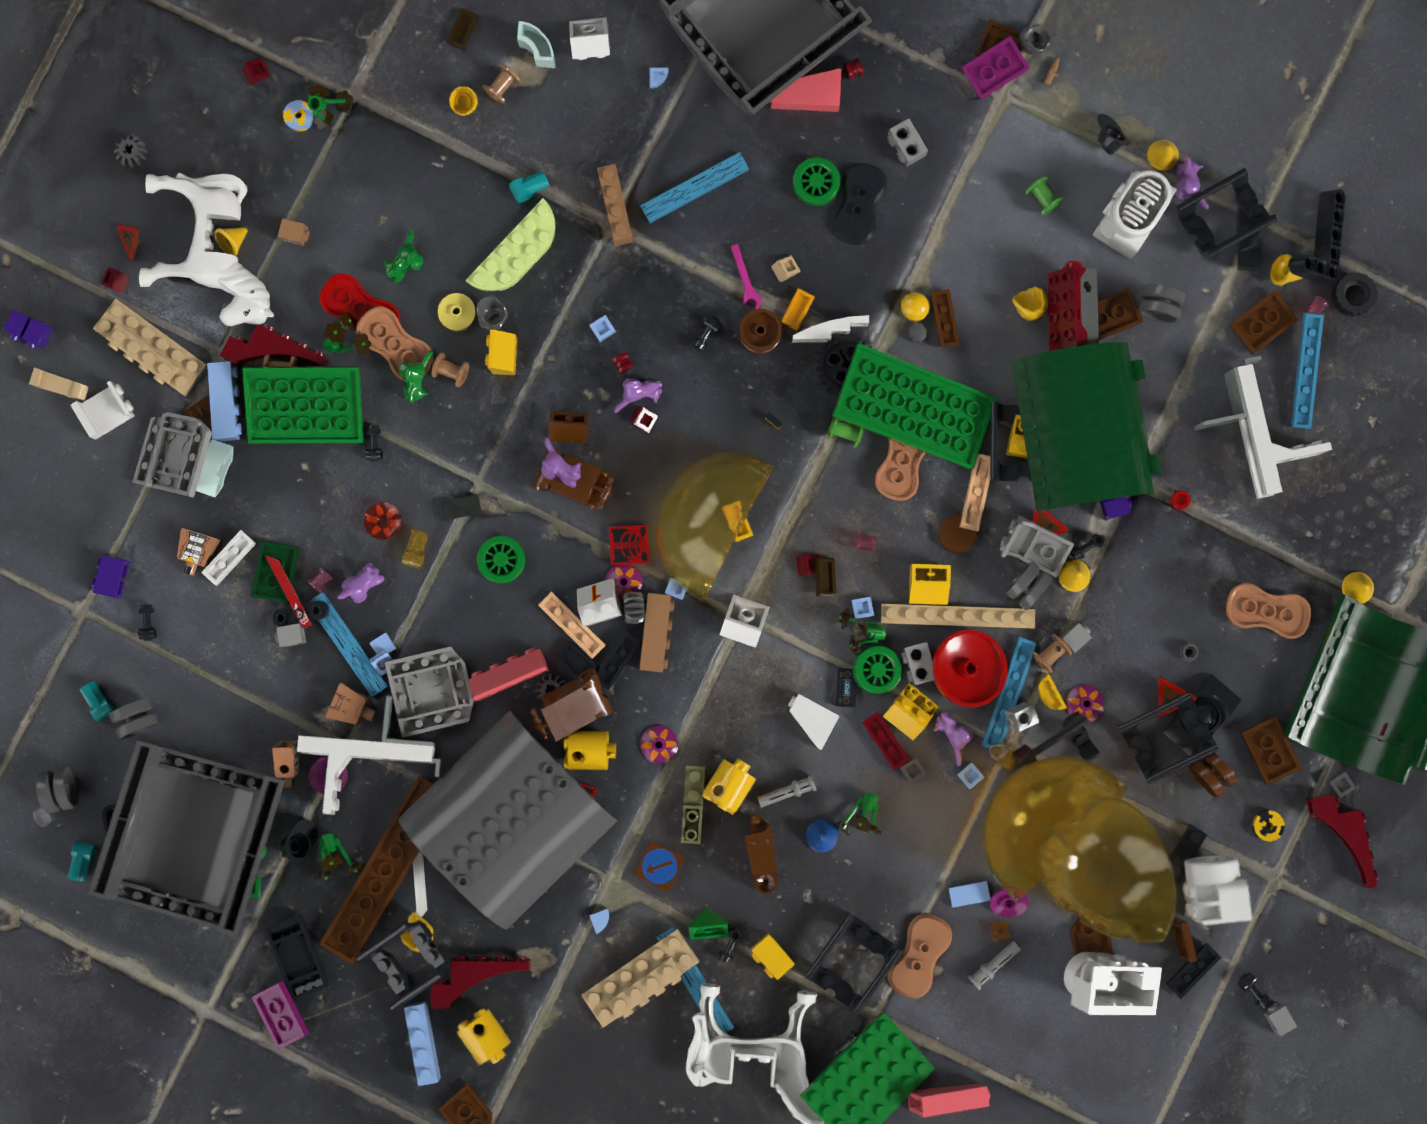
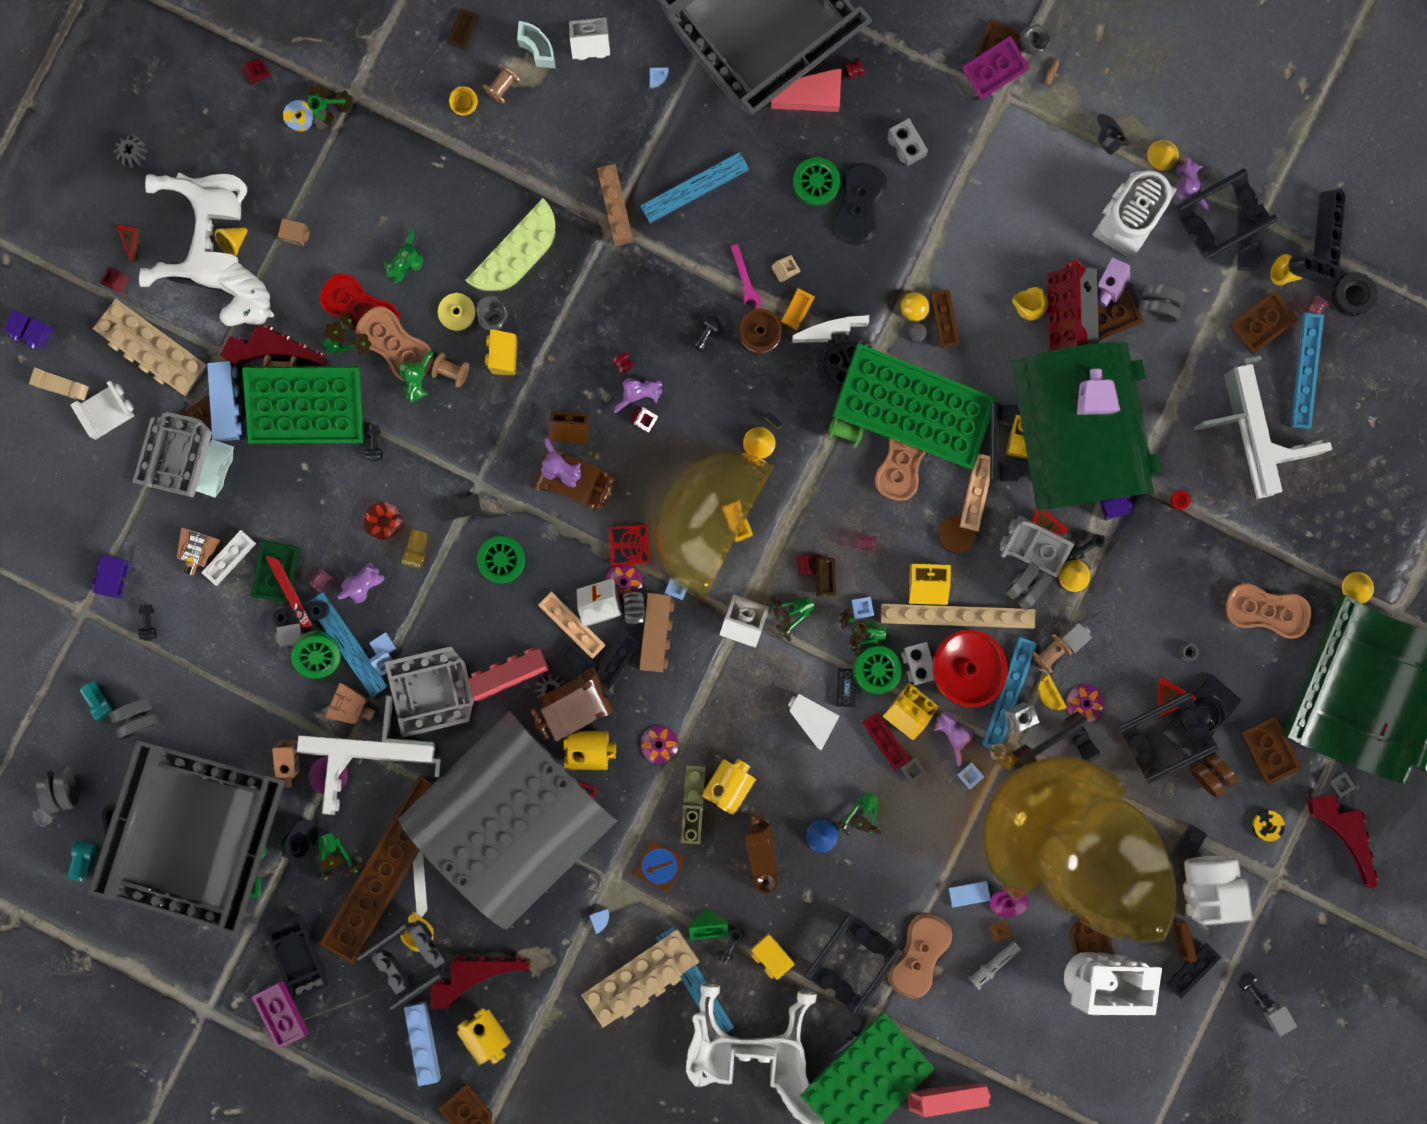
teal piece [509,170,550,203] -> none
light blue tile [589,315,616,342] -> none
light grey pin [757,774,817,808] -> none
bright green hose [1026,176,1064,215] -> none
none -> green wheel [291,631,341,679]
none -> yellow hat [743,427,775,459]
none -> plant [771,596,814,641]
none -> lavender torso [1077,369,1120,415]
none -> lavender torso [1098,257,1131,307]

